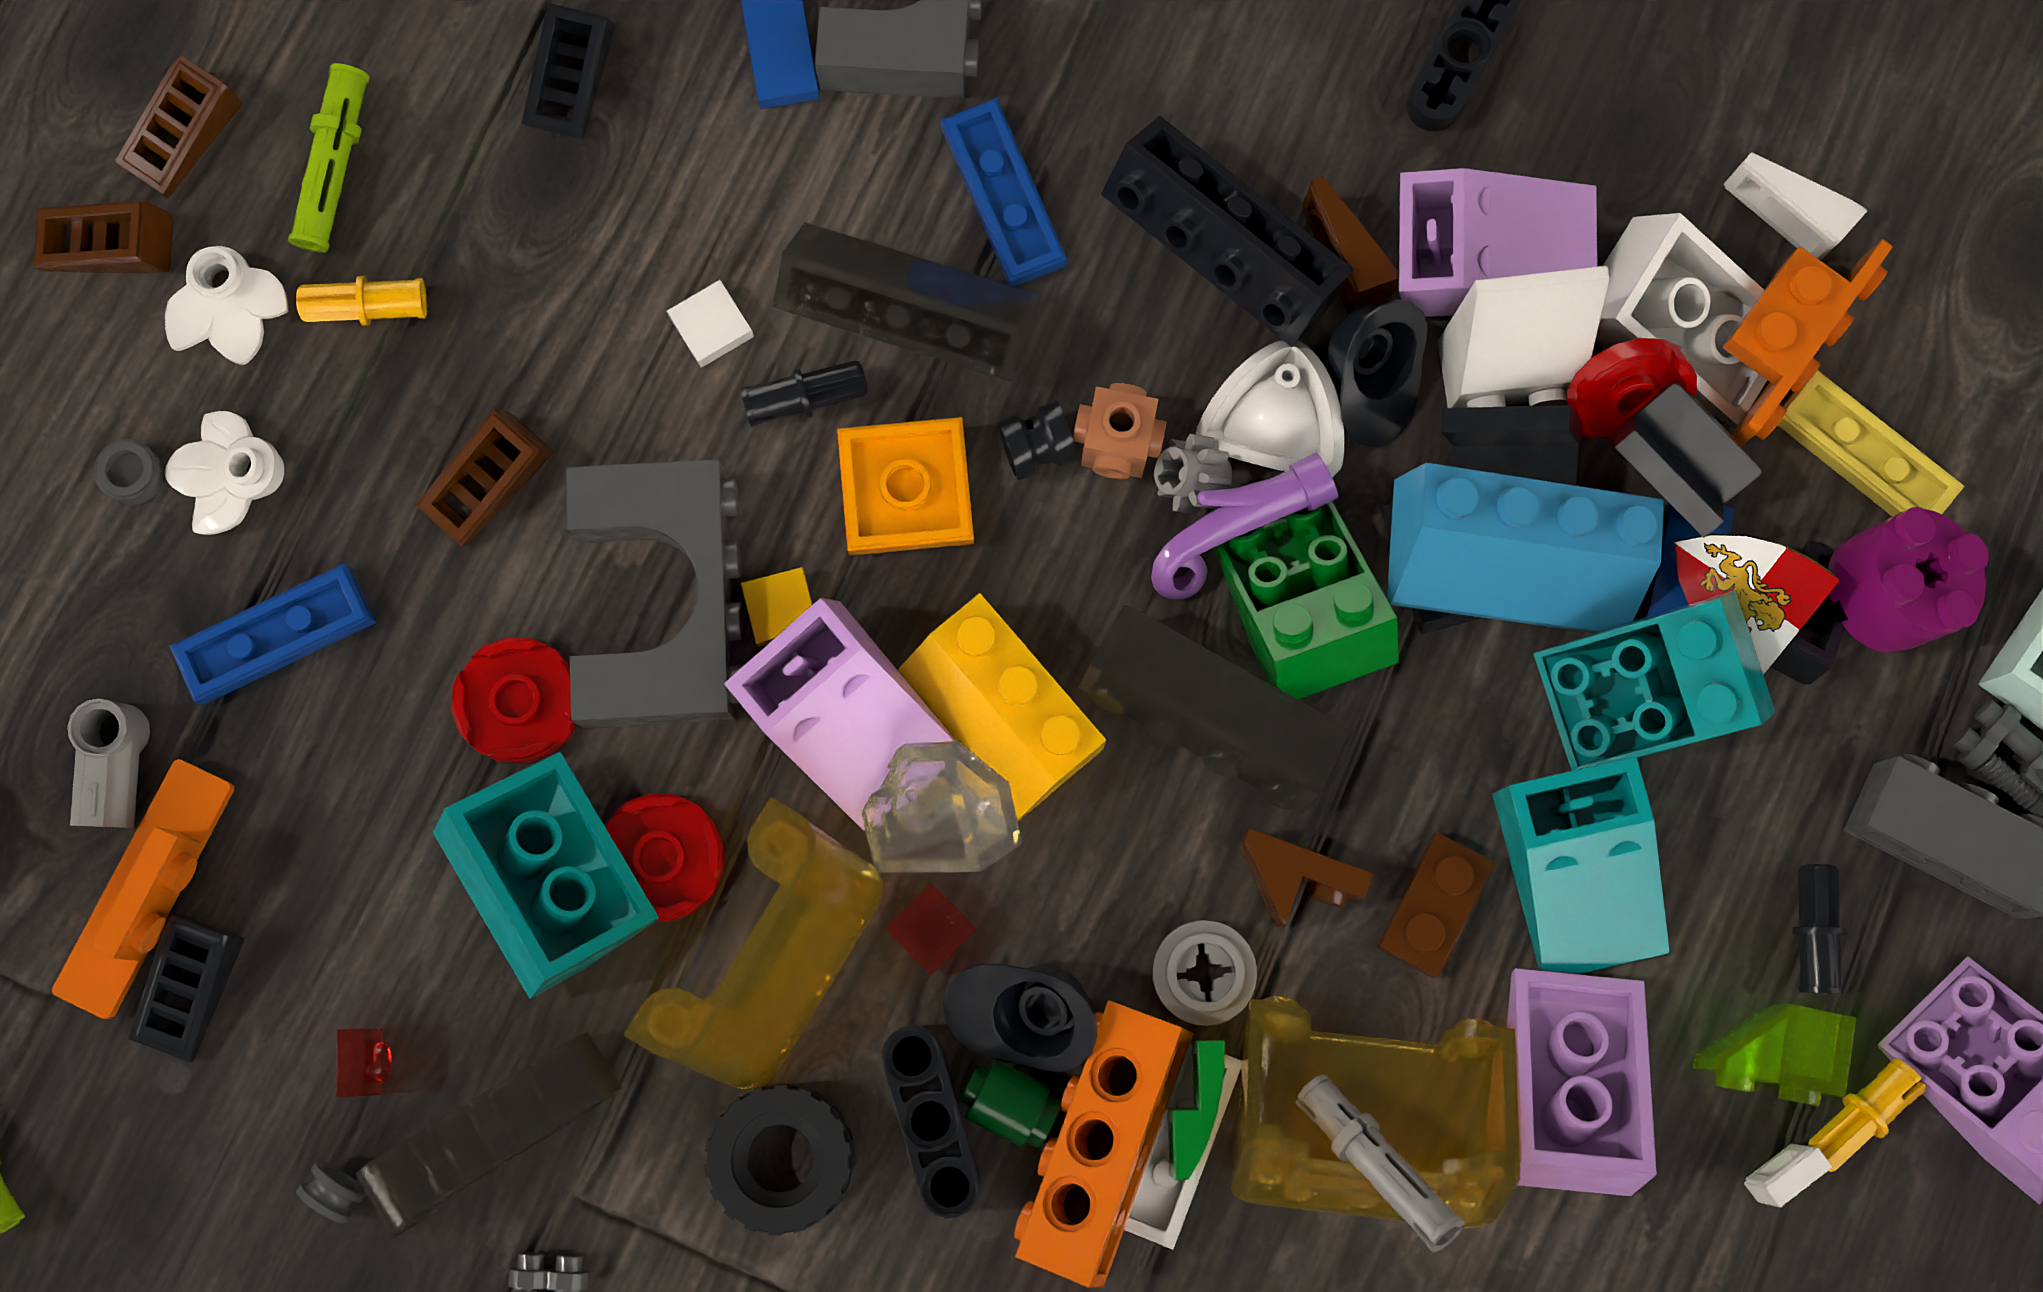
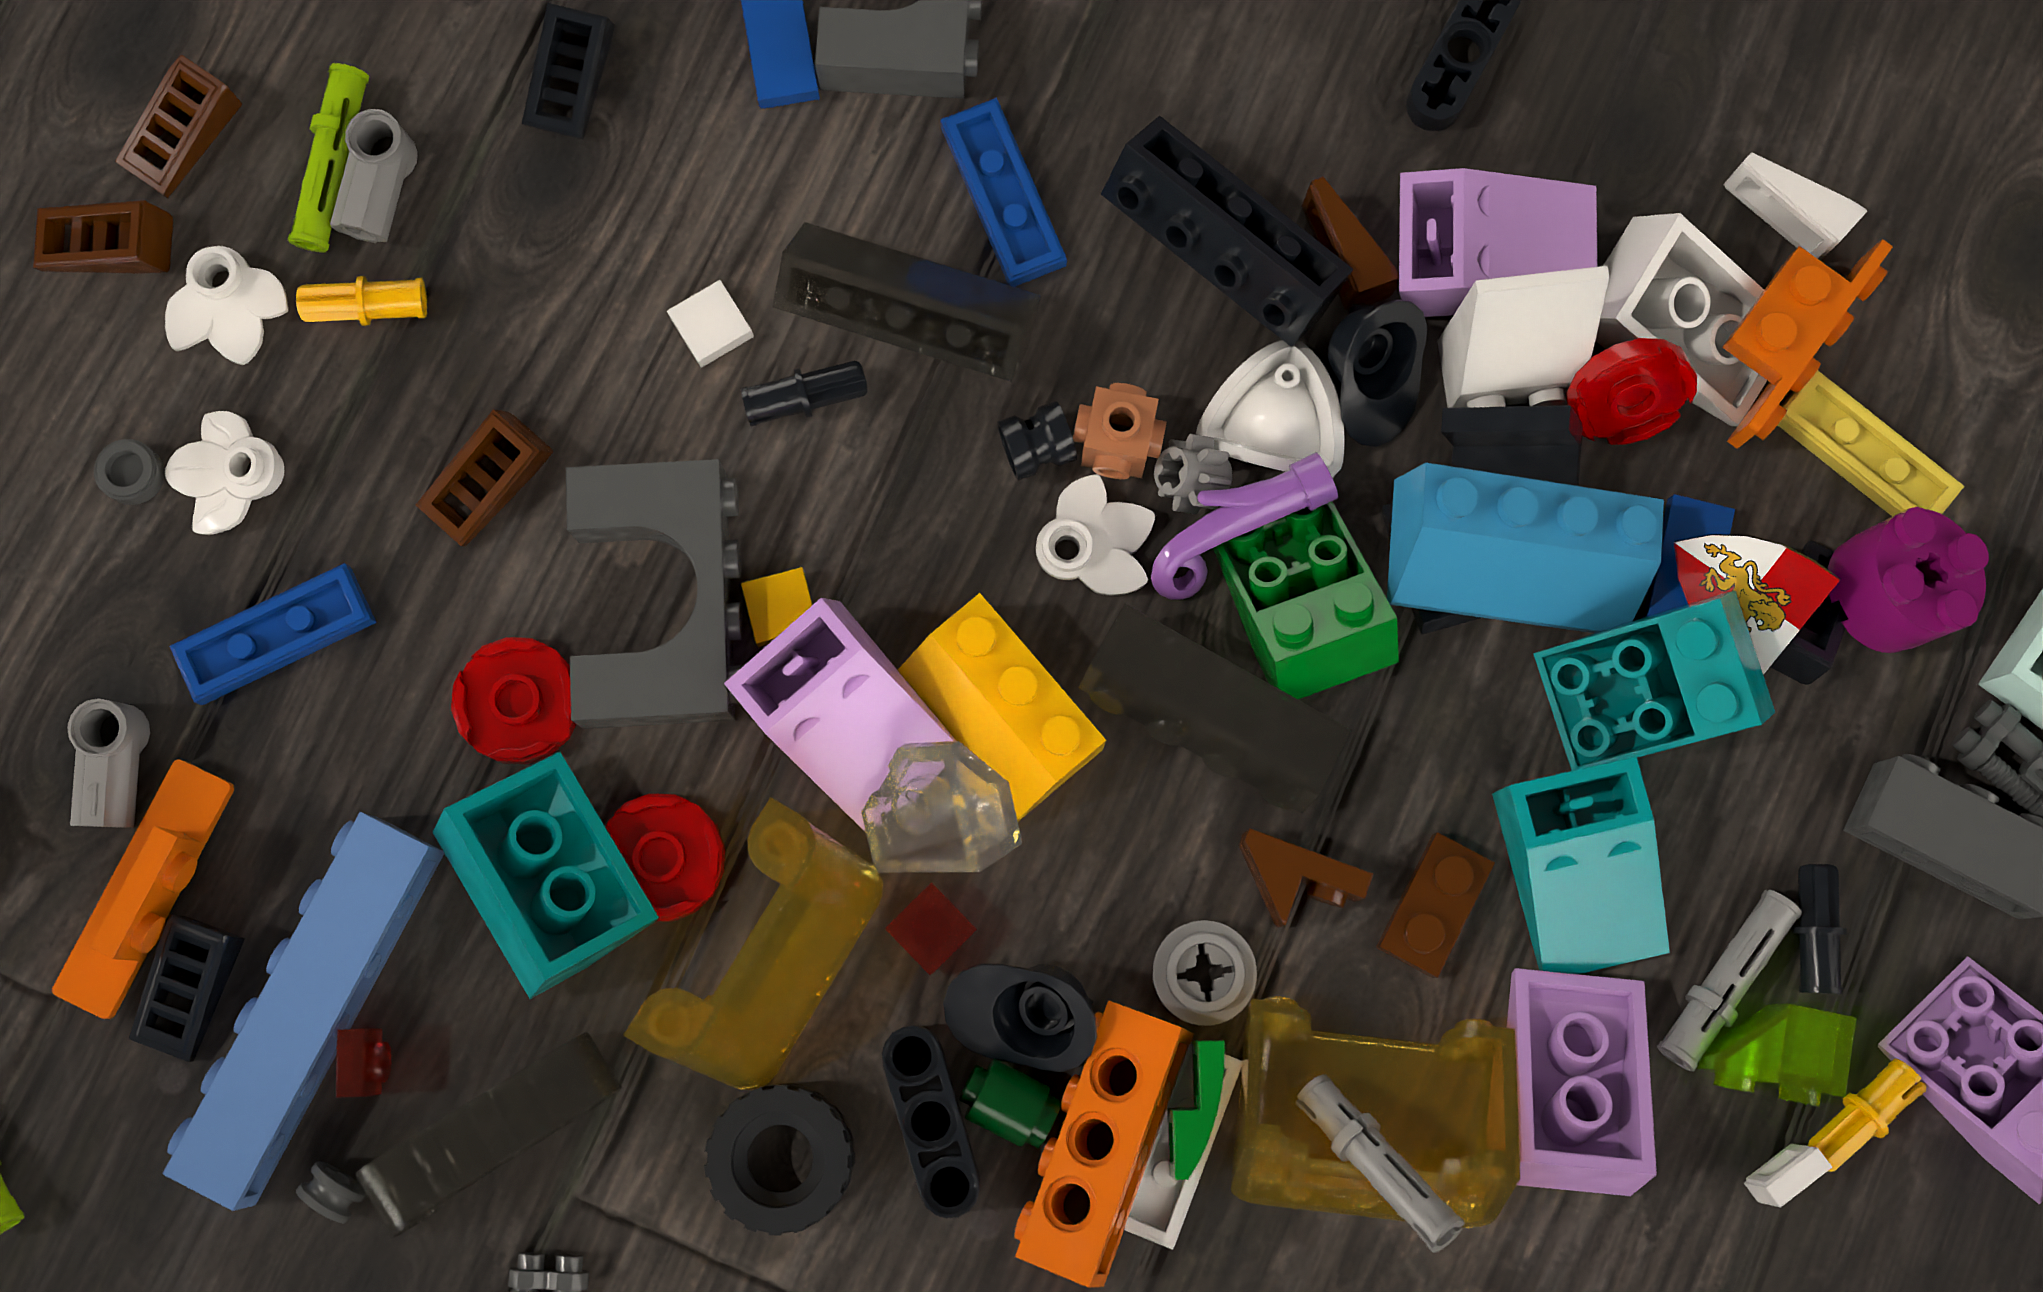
light orange plate [837,417,974,556] -> none
black panel [1615,381,1761,538] -> none
none -> medium blue brick [162,812,444,1211]
none -> light grey piece [330,109,418,243]
none -> white plate [1036,474,1155,596]
none -> light grey pin [1657,890,1802,1071]

